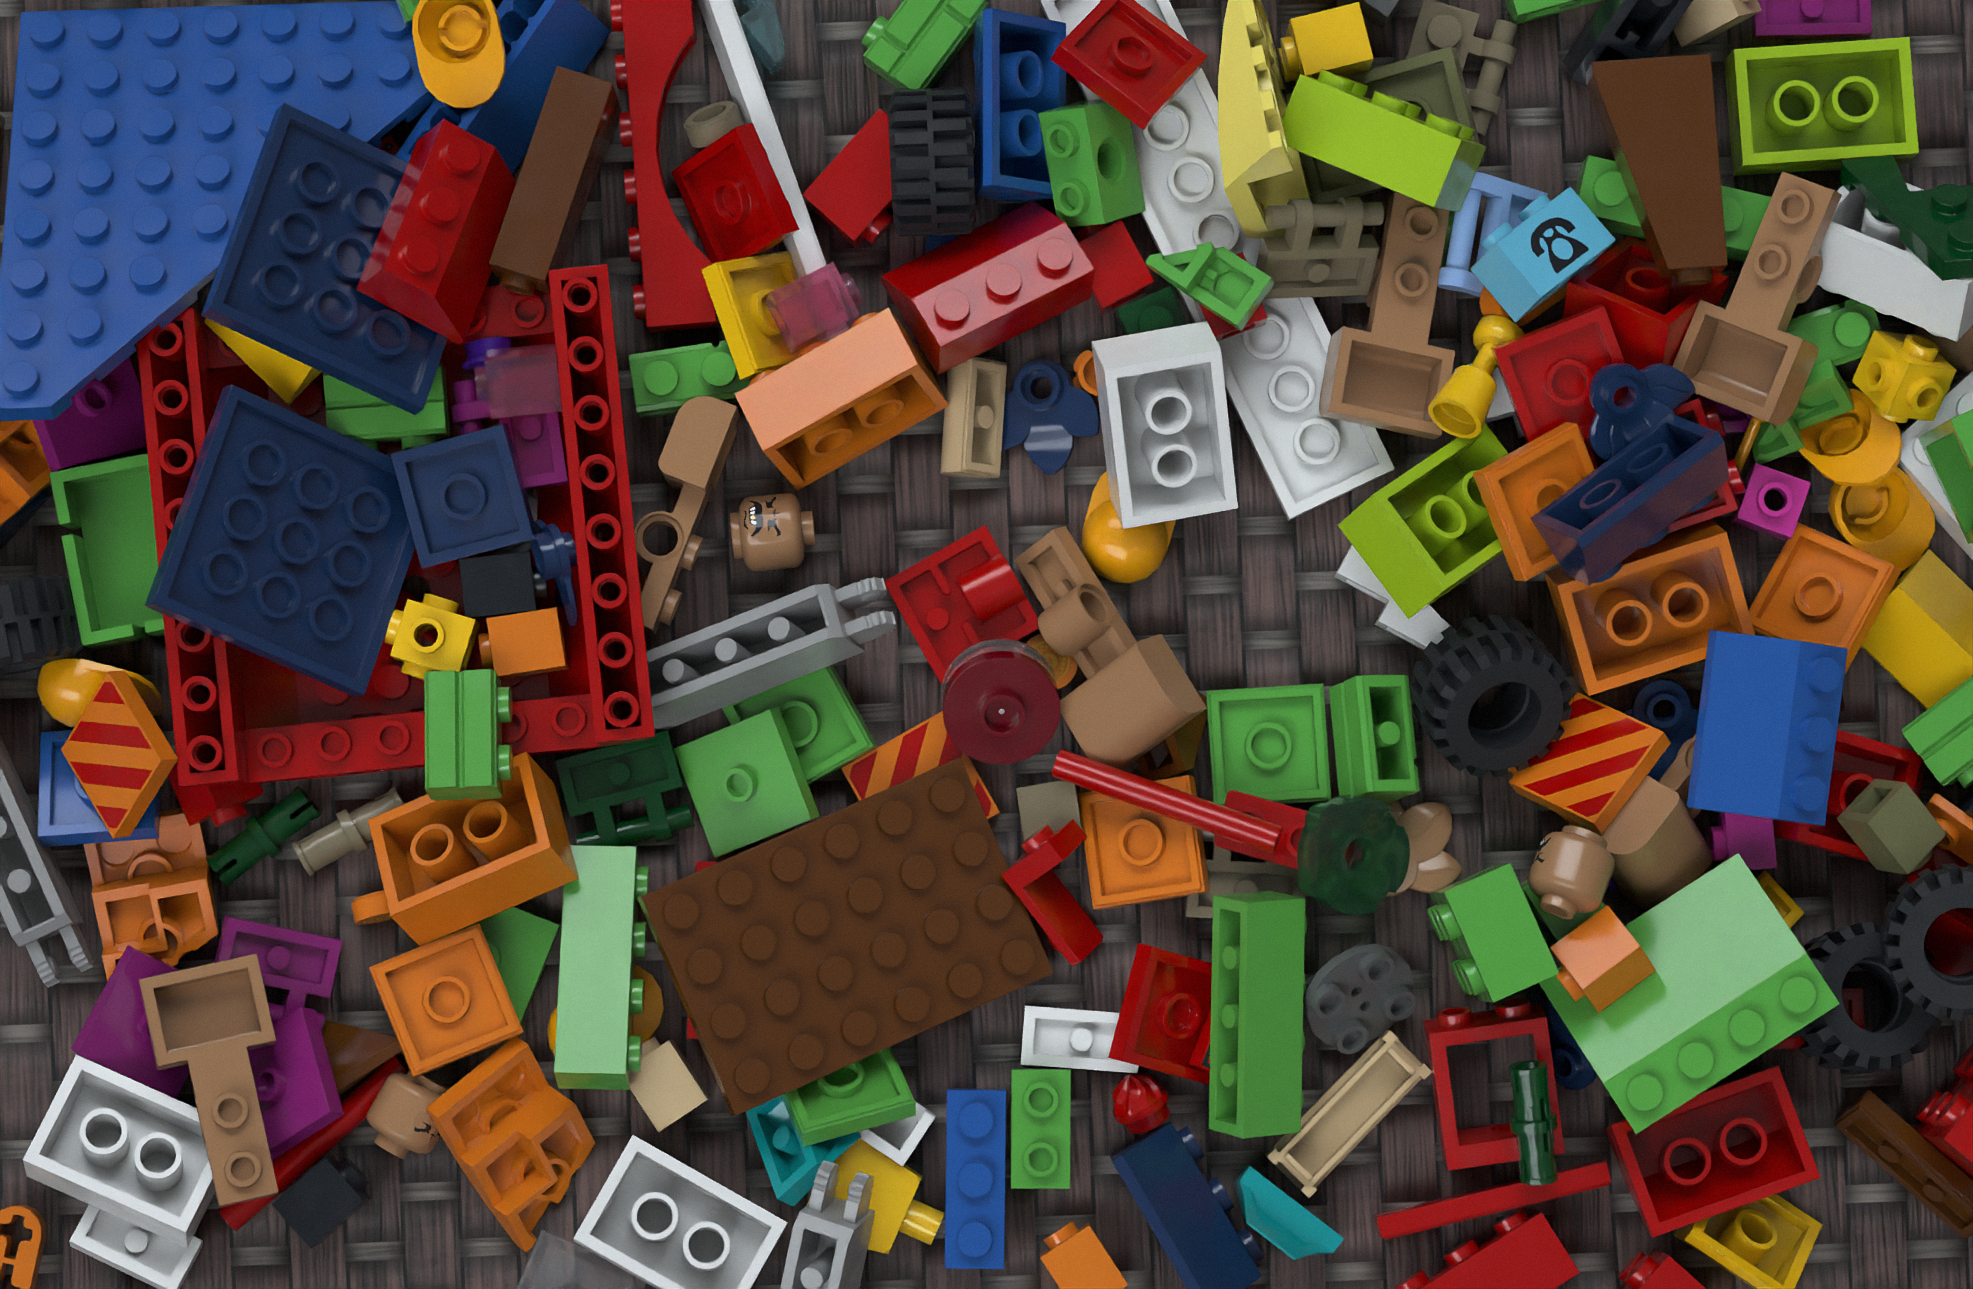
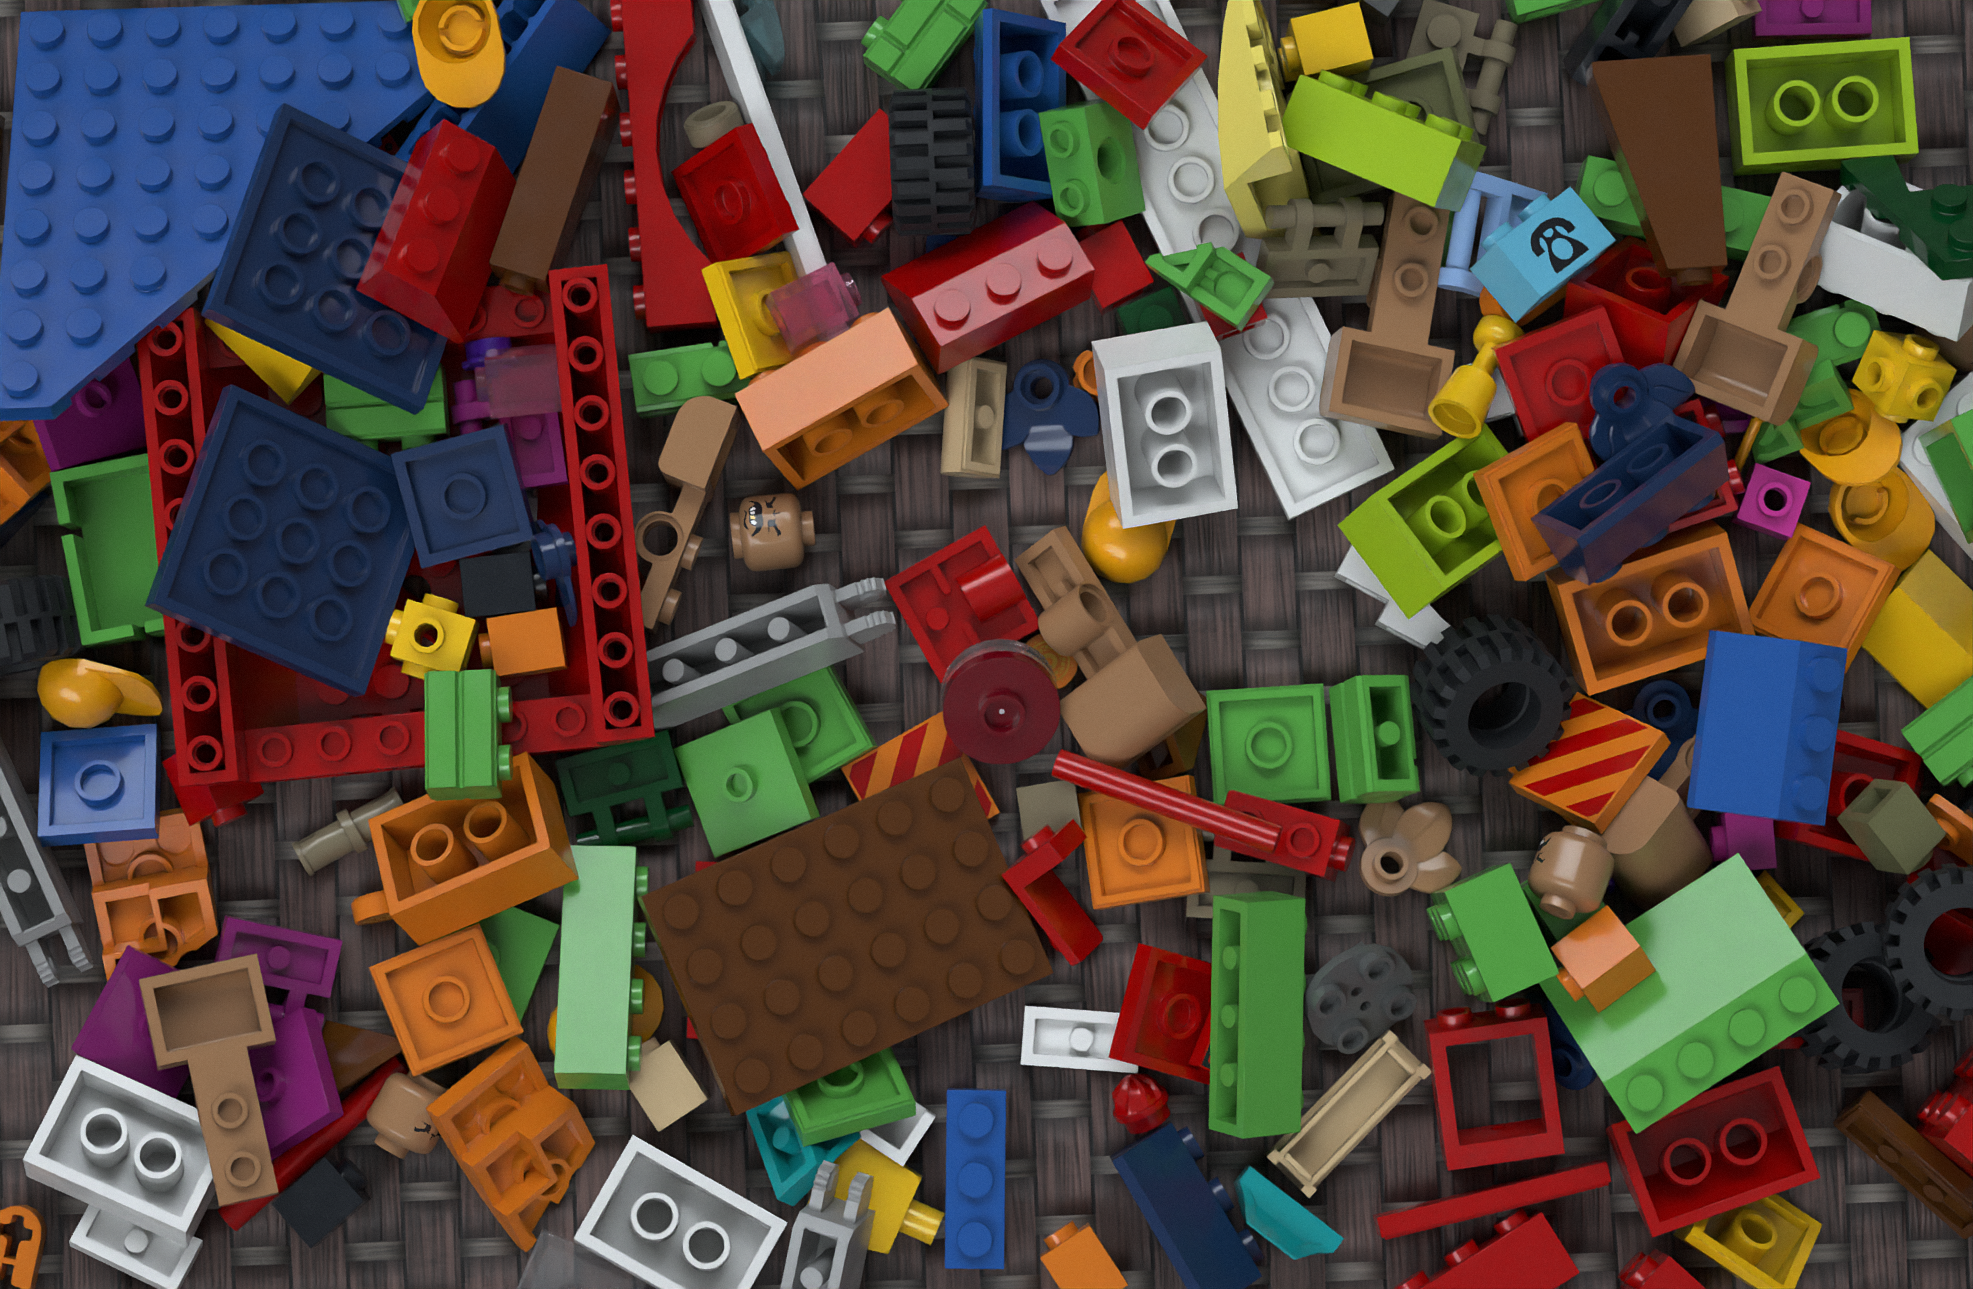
orange tile [61,670,178,838] -> none
dark green pin [205,786,321,887] -> none
bright green brick [1011,1068,1071,1189] -> none
clear green plate [1297,794,1410,915] -> none
dark green pin [1509,1060,1558,1185] -> none

